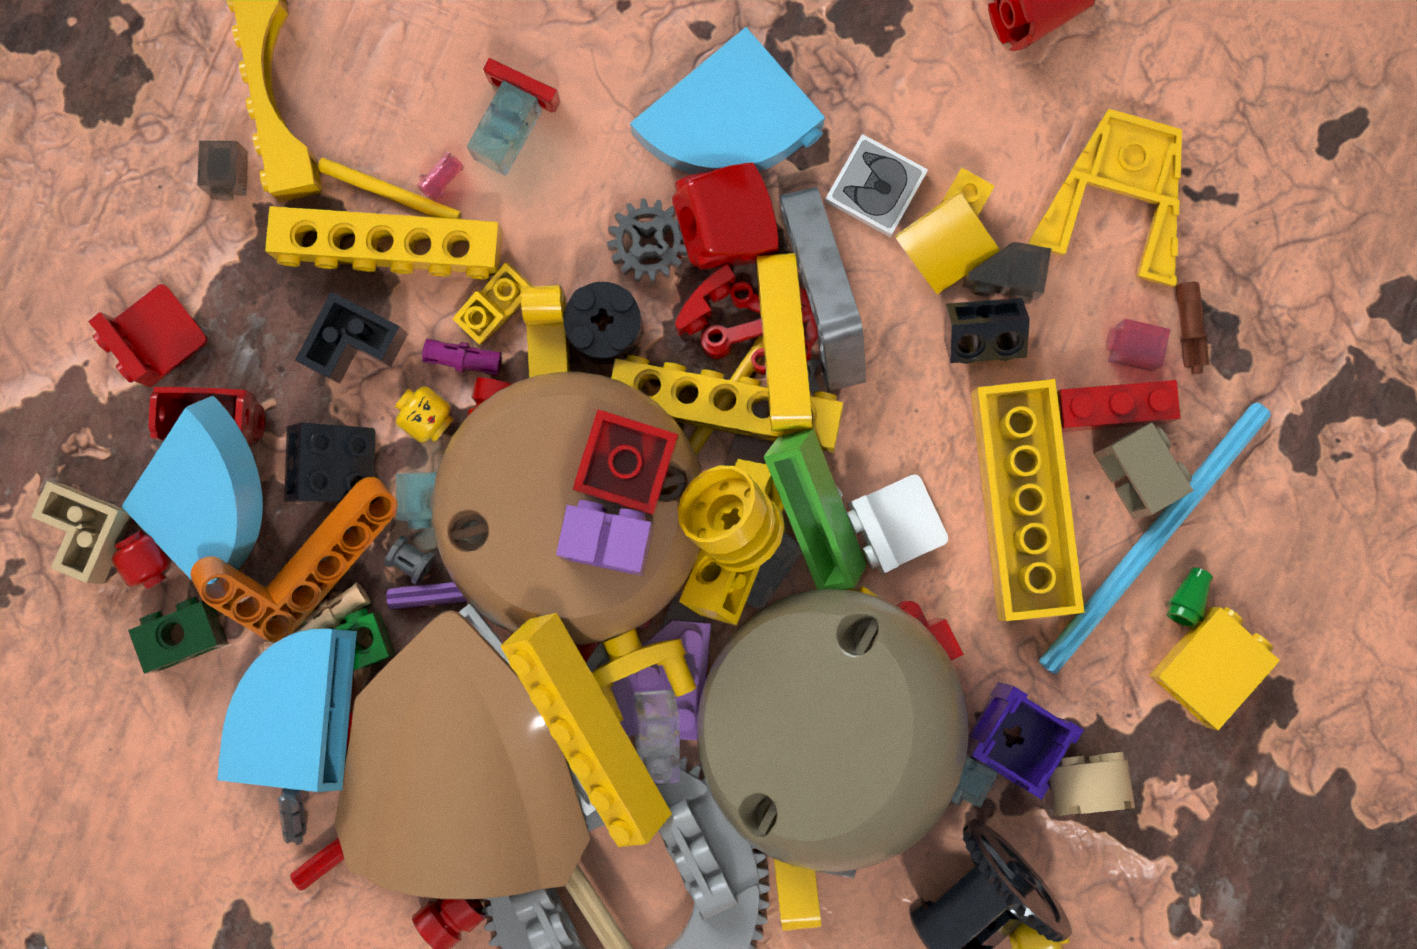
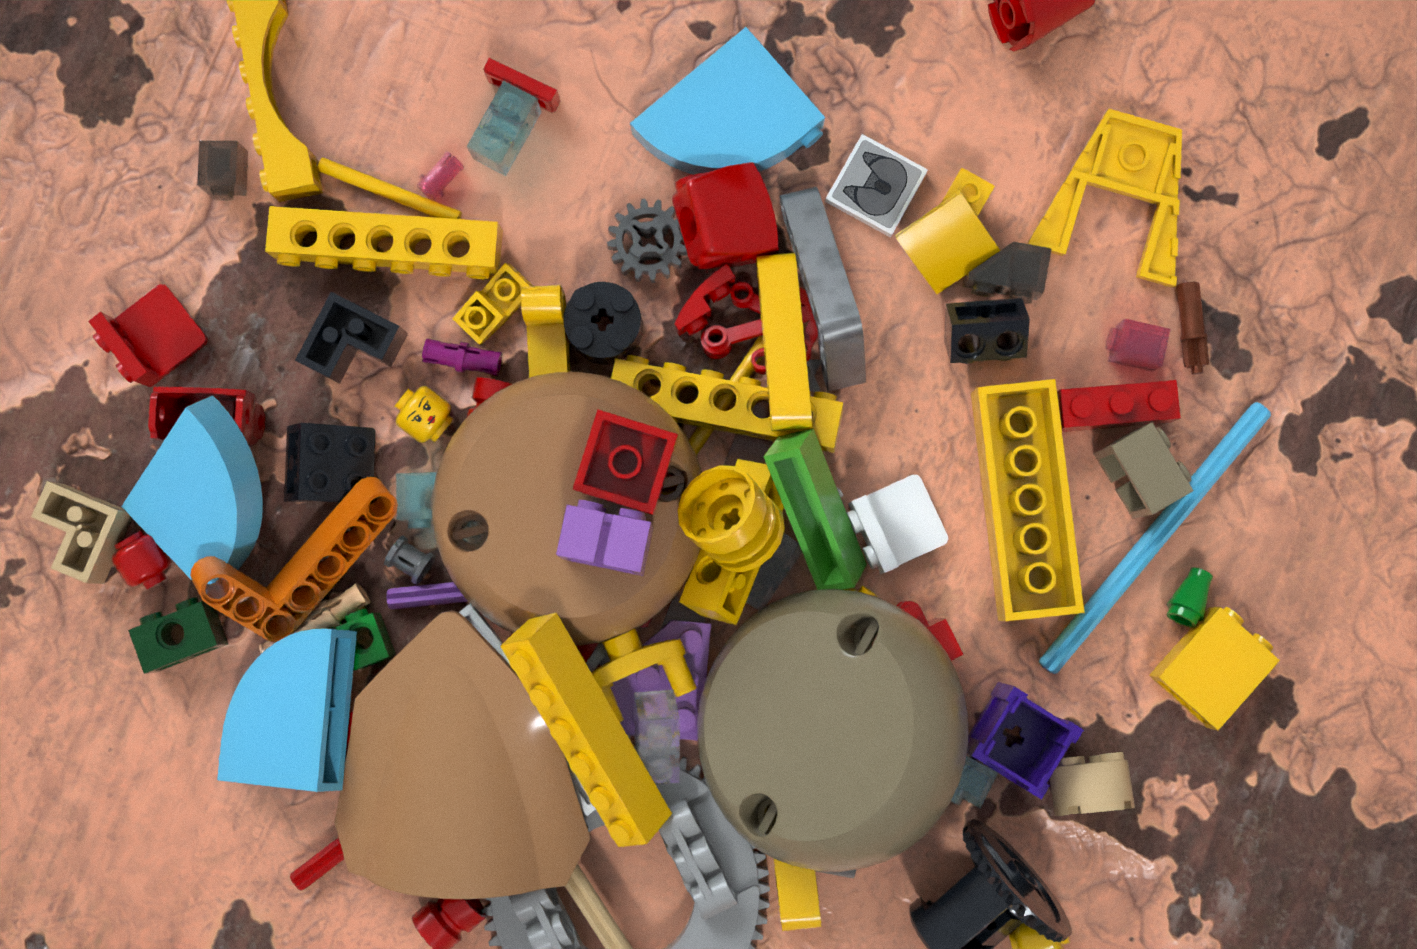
dark grey axle [278,788,306,845] -> none

